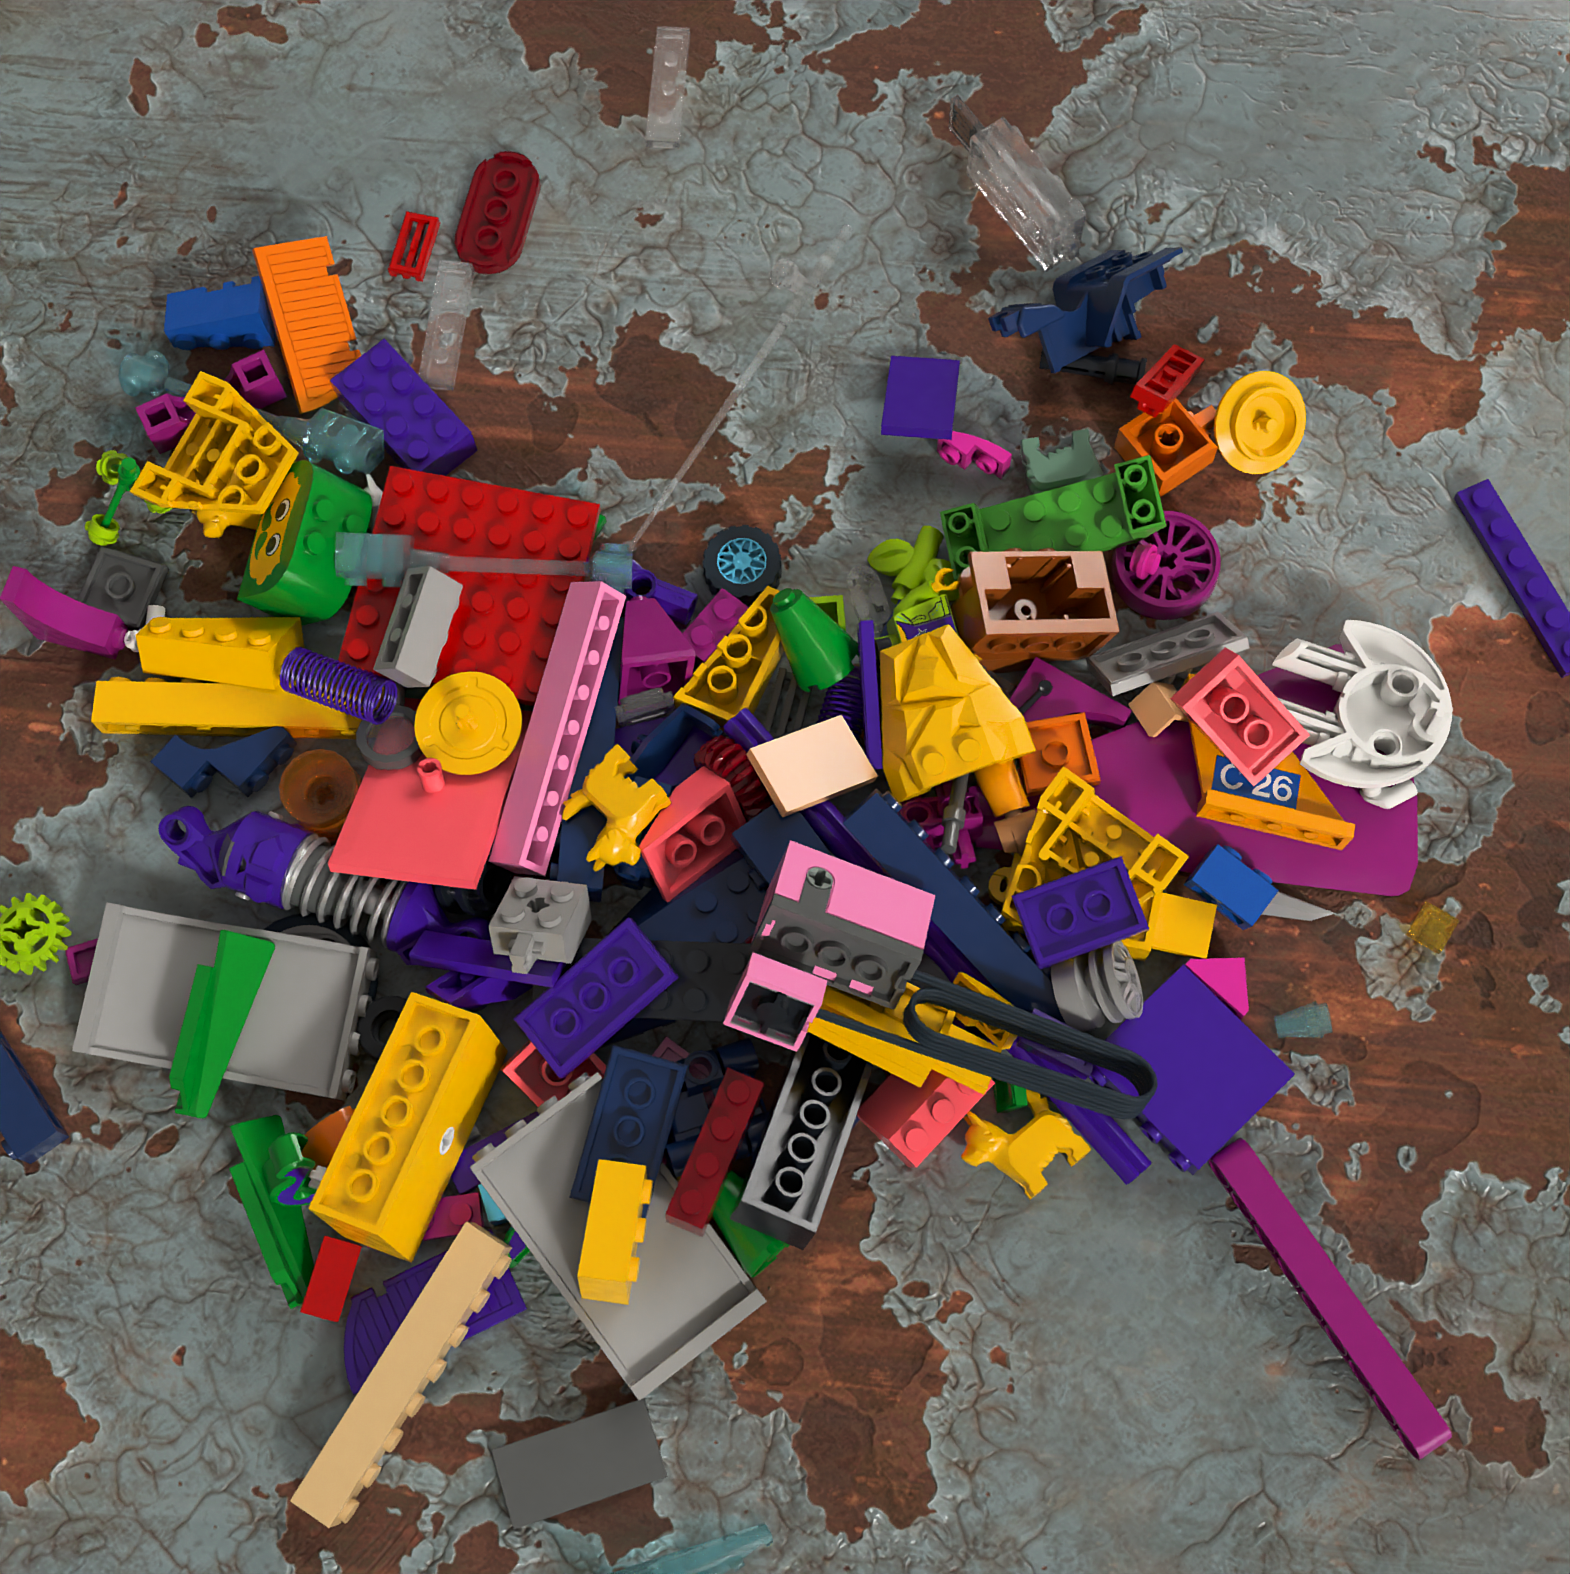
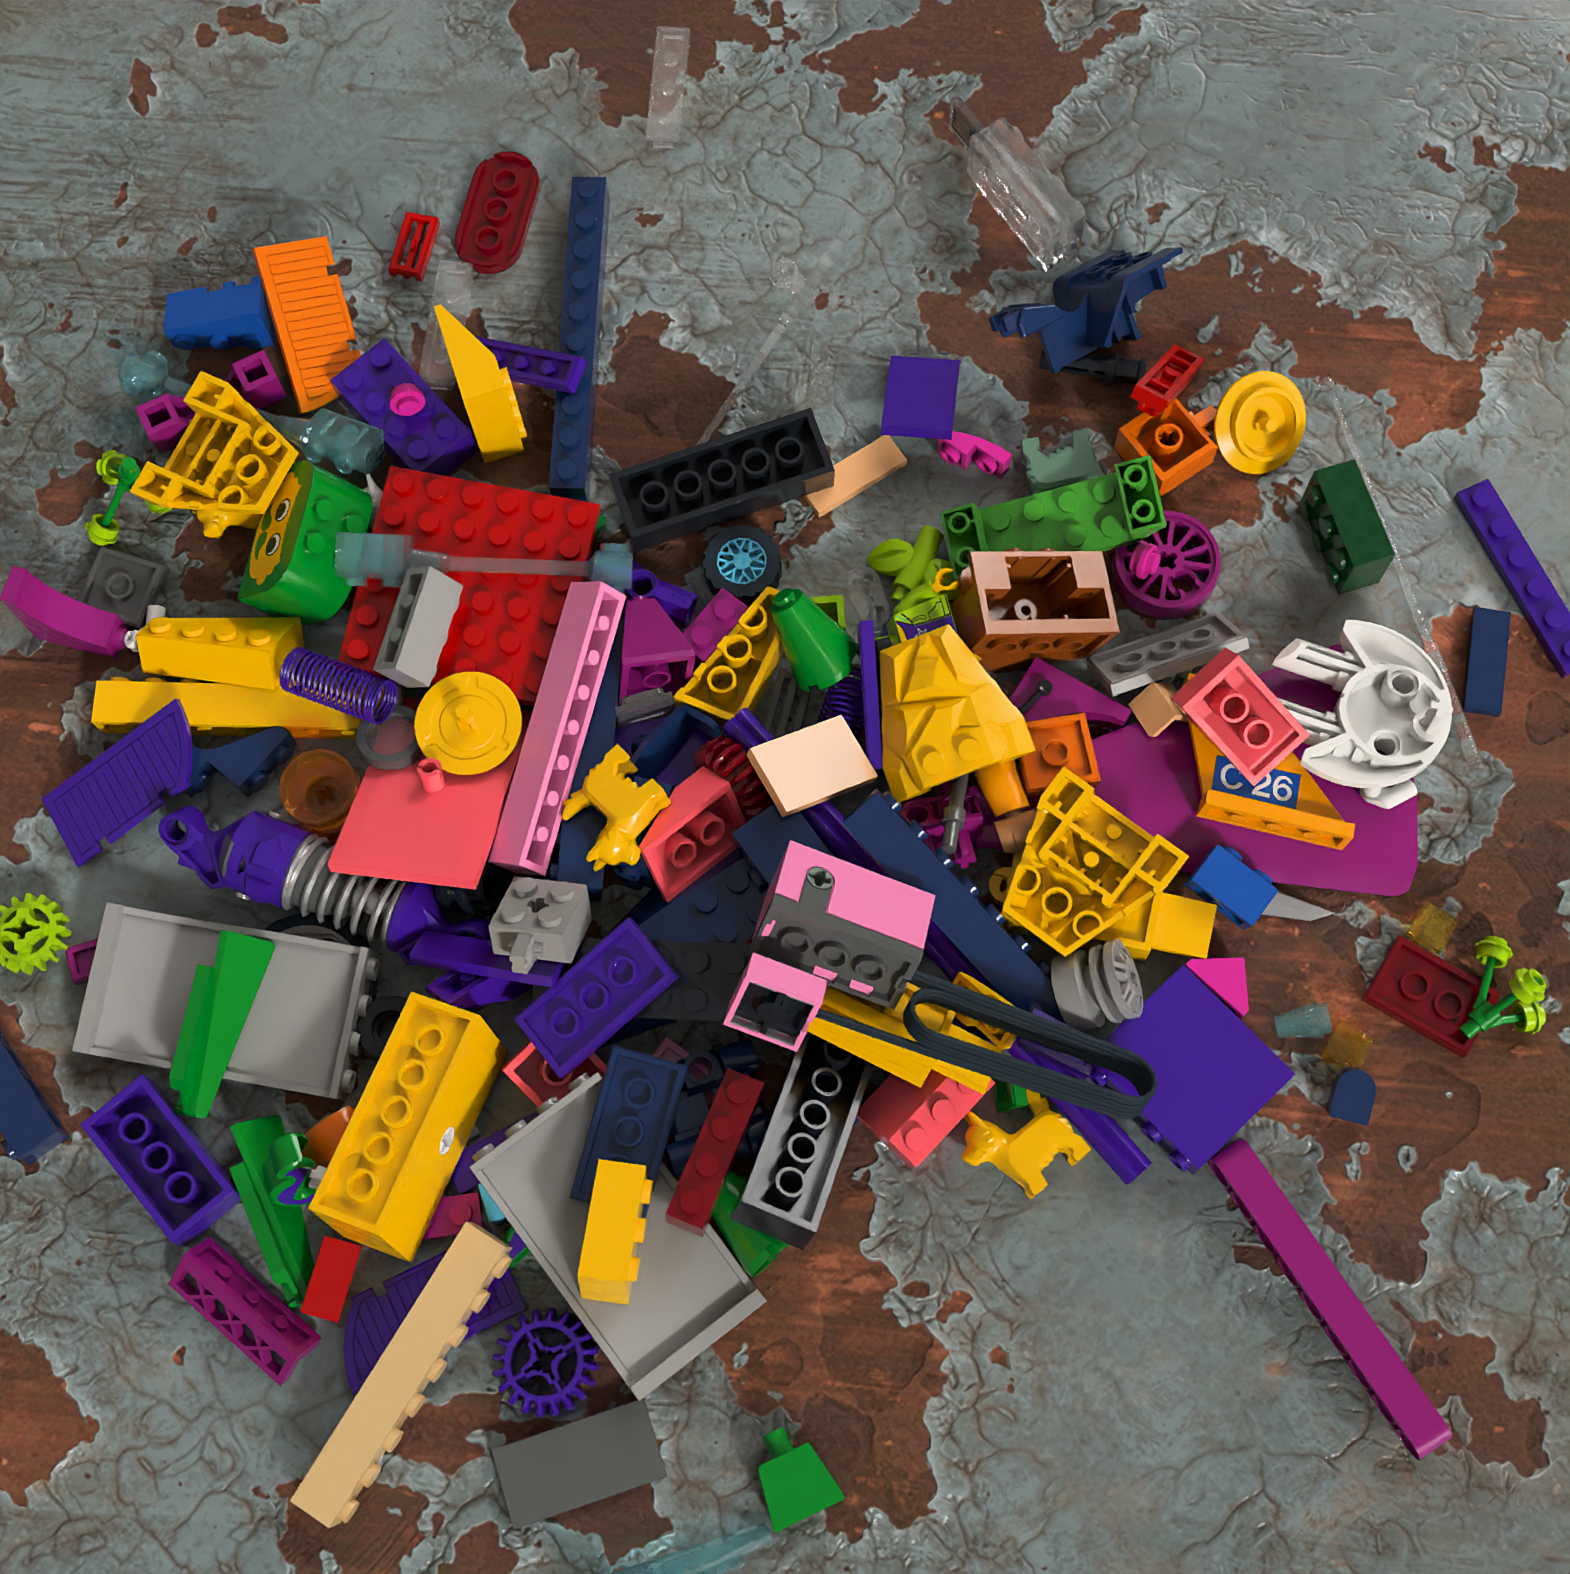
dark purple tile [1012,856,1149,970] -> none
none -> dark purple piece [42,698,193,867]
none -> dark purple brick [80,1074,241,1248]
none -> magenta fence [169,1237,322,1386]
none -> dark pink plate [389,383,425,416]
none -> yellow slope [434,304,527,463]
none -> dark purple tile [475,336,587,394]
none -> dark purple gear [492,1307,600,1417]
none -> dark blue brick [549,177,610,502]
none -> black brick [609,408,835,552]
none -> green torso [757,1427,845,1533]
none -> light nougat tile [804,435,907,518]
none -> dark green brick [1299,459,1395,595]
none -> clear piece [1319,377,1483,767]
none -> clear yellow tile [1321,1021,1374,1068]
none -> dark blue piece [1326,1067,1376,1125]
none -> dark red tile [1361,935,1501,1058]
none -> plant [1459,936,1547,1040]
none -> dark blue tile [1461,607,1511,717]

